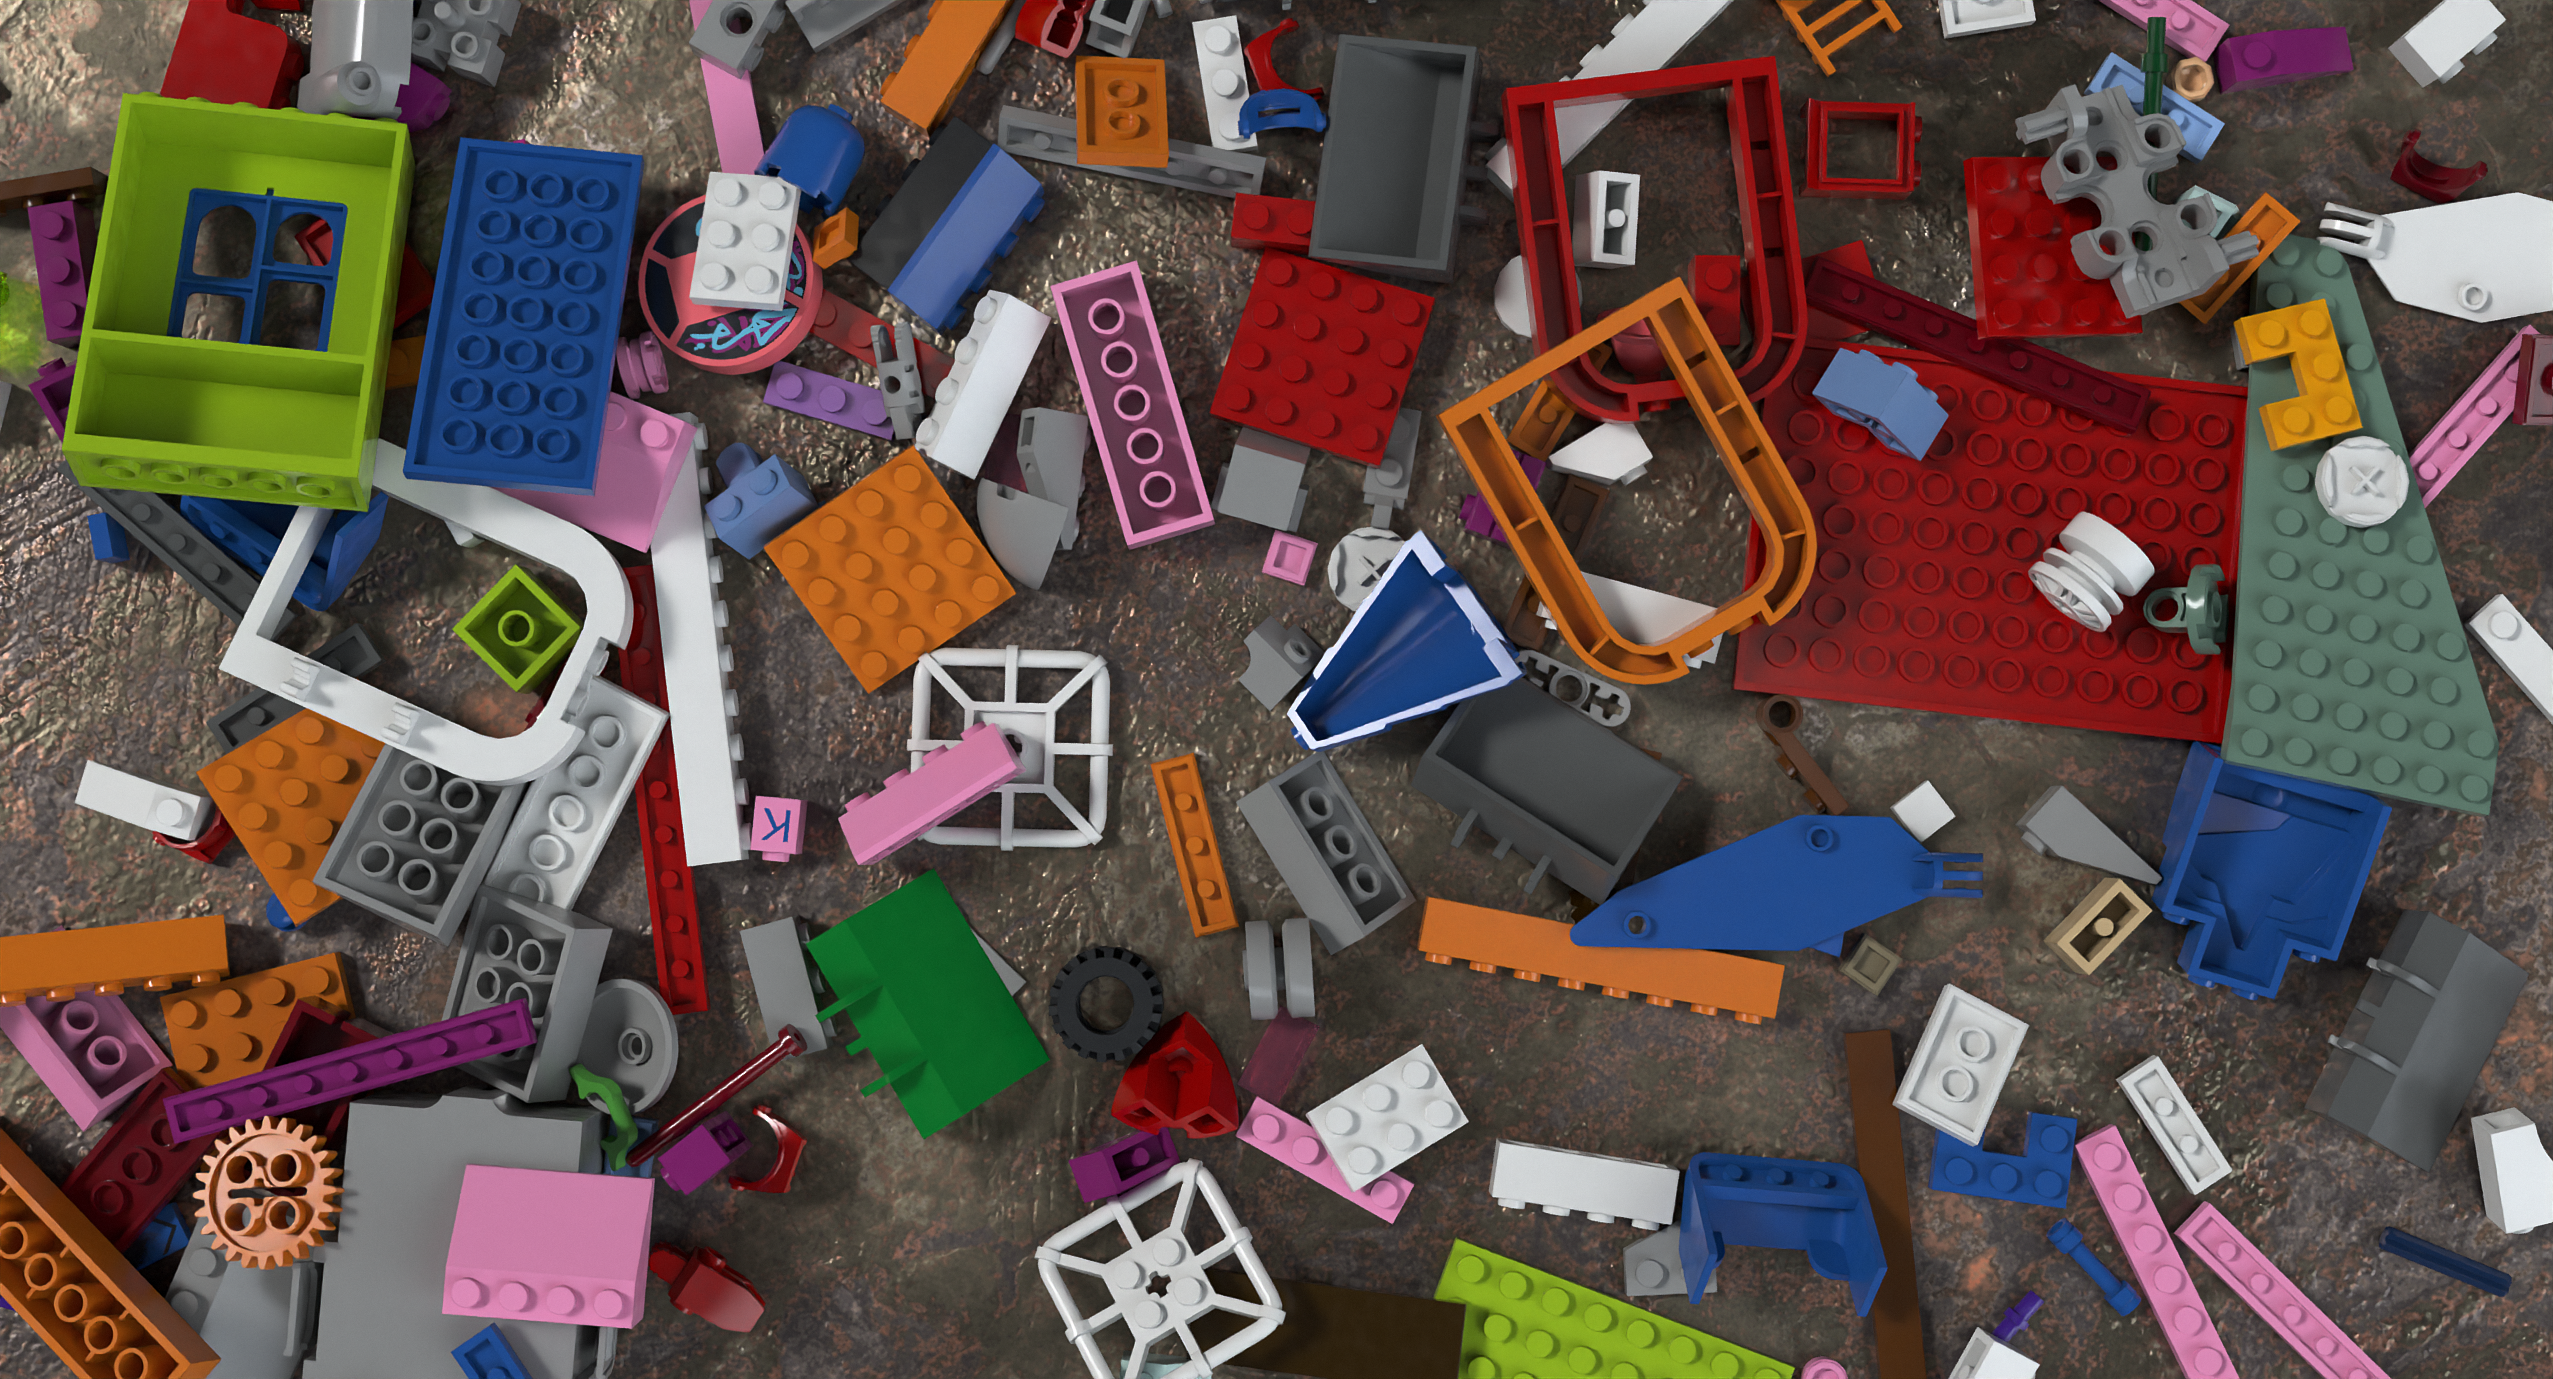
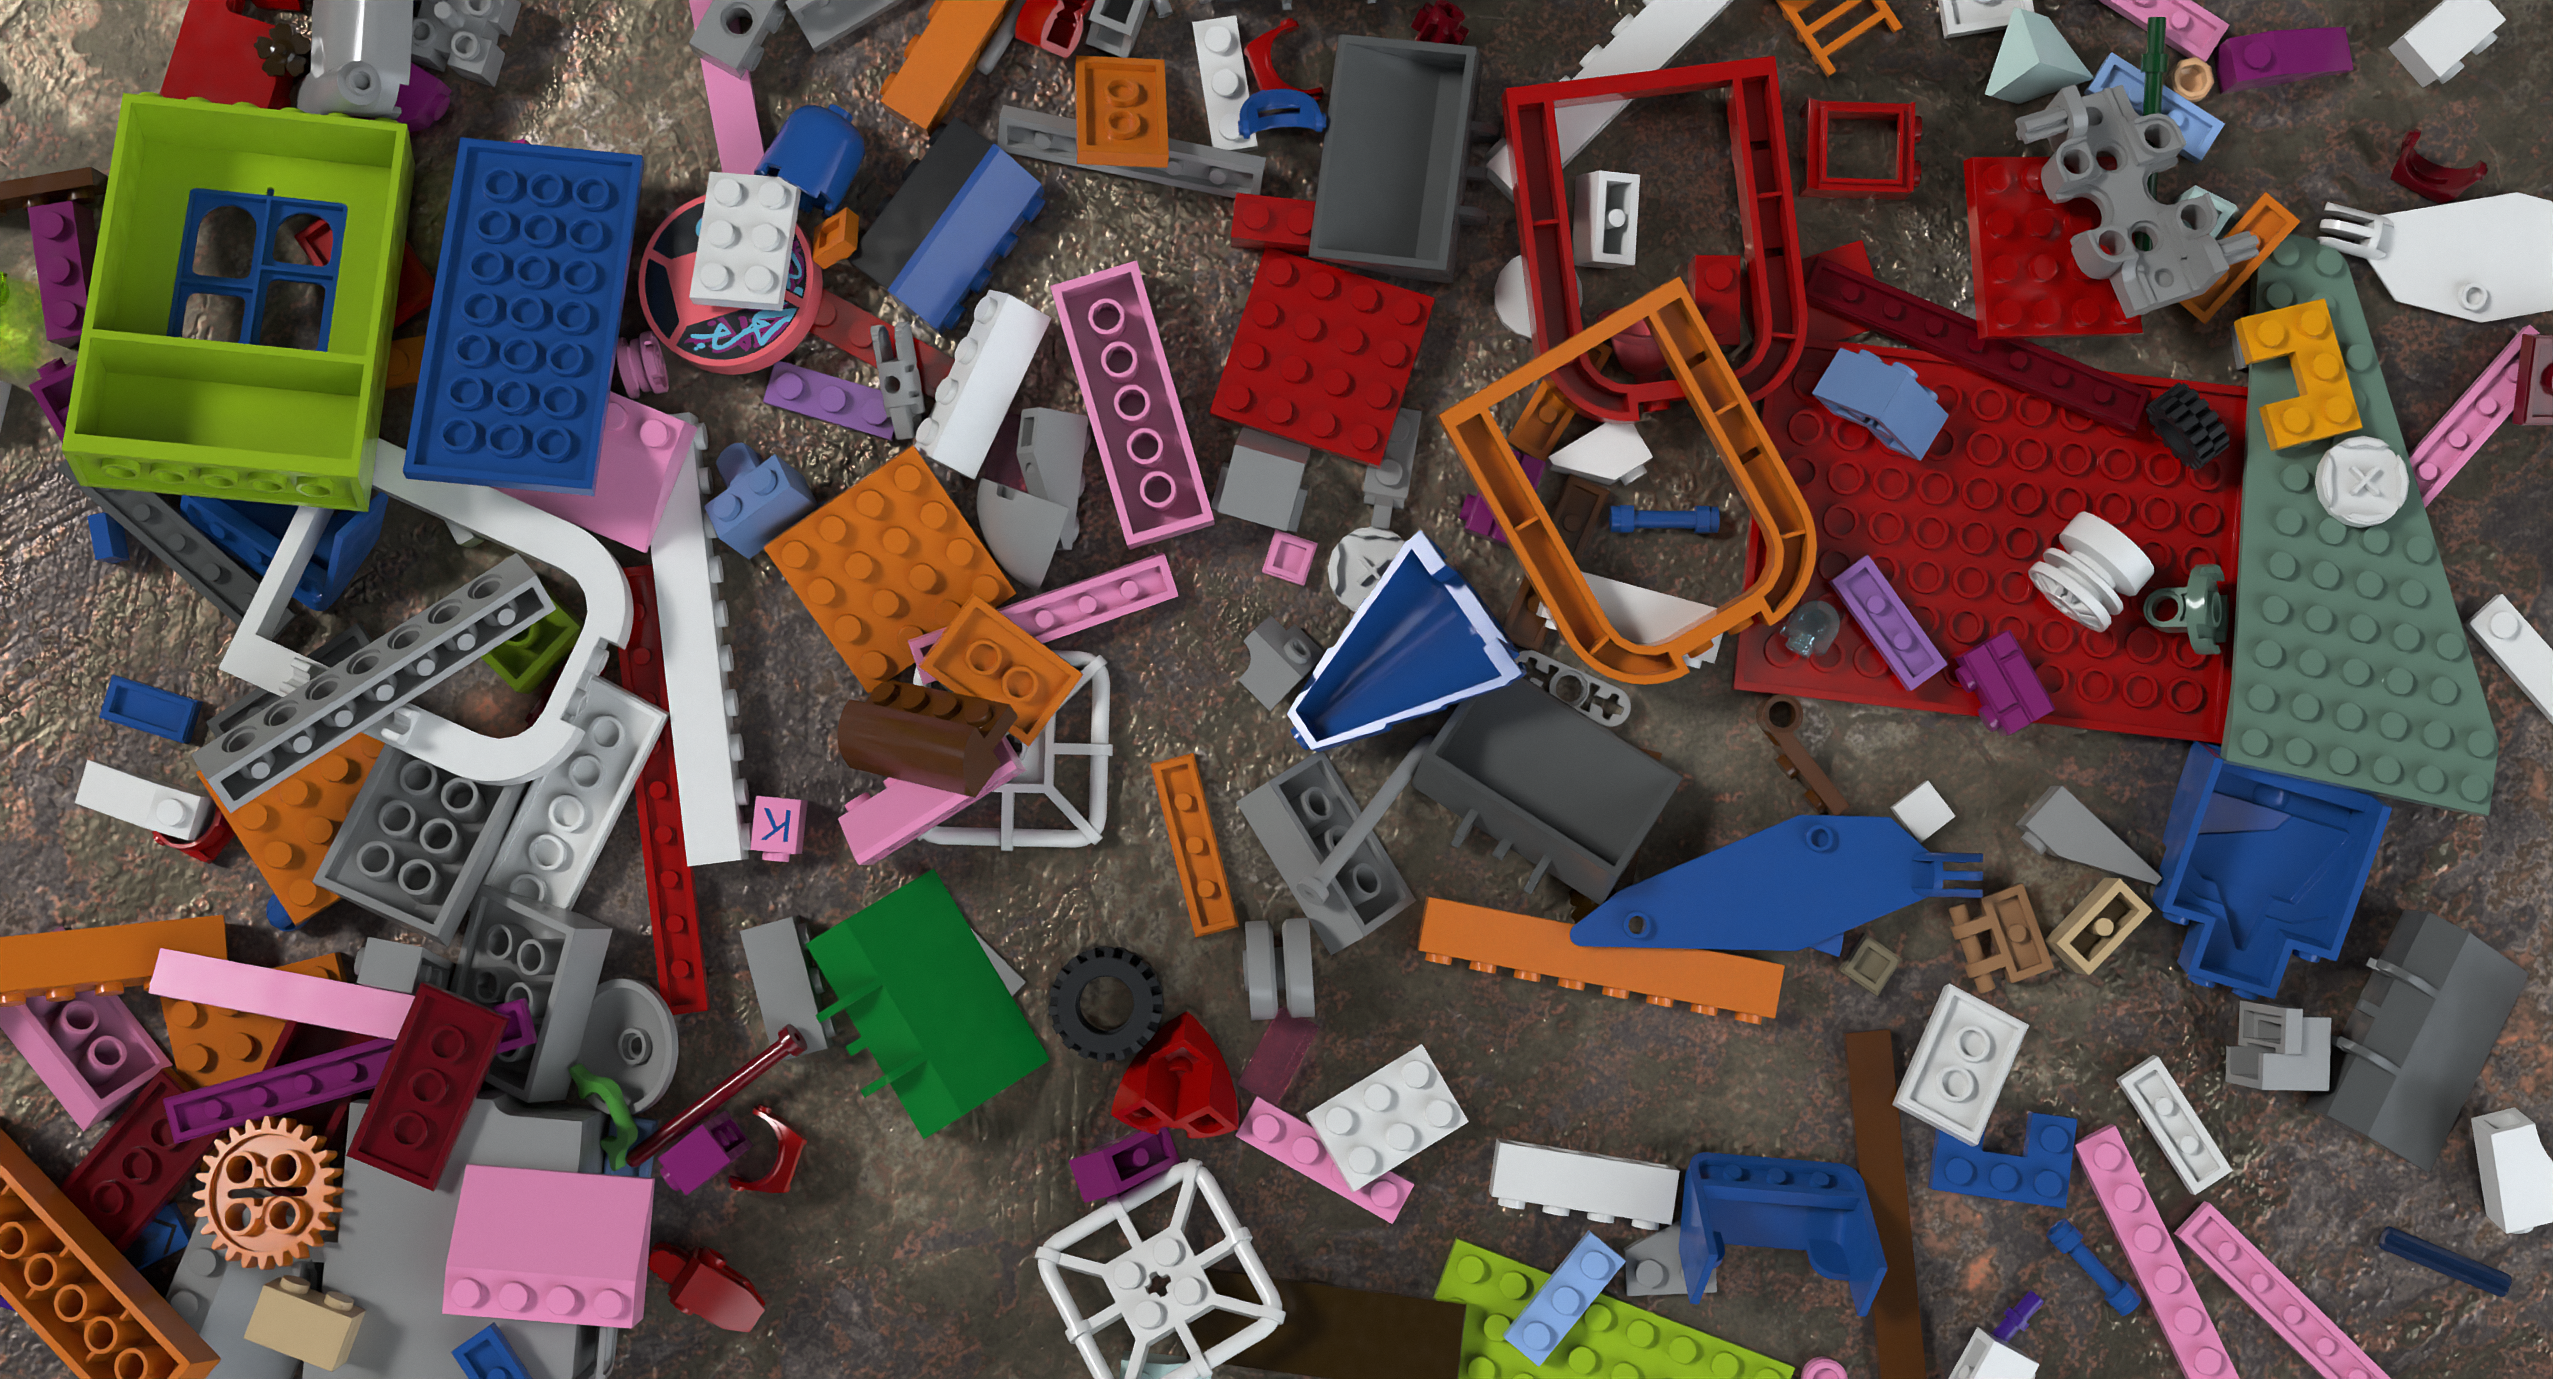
none -> blue tile [99,675,203,744]
none -> bright pink tile [148,948,415,1041]
none -> light grey brick [191,553,556,813]
none -> tan brick [244,1275,366,1372]
none -> dark brown plant [254,22,311,78]
none -> dark red tile [346,981,511,1192]
none -> light grey brick [354,937,455,996]
none -> reddish brown brick [837,680,1018,798]
none -> bright pink plate [908,553,1179,685]
none -> orange plate [919,593,1083,747]
none -> light grey bar [1296,734,1435,906]
none -> dark red gear [1410,0,1469,45]
none -> light blue plate [1503,1230,1626,1367]
none -> blue bar [1609,505,1719,534]
none -> clear light blue plate [1780,601,1840,659]
none -> medium lavender plate [1828,555,1948,692]
none -> medium nougat plate [1948,883,2054,993]
none -> magenta brick [1955,630,2056,736]
none -> light aqua slope [1985,7,2094,104]
none -> black tyre [2146,383,2230,470]
none -> light grey plate [2225,1000,2331,1091]

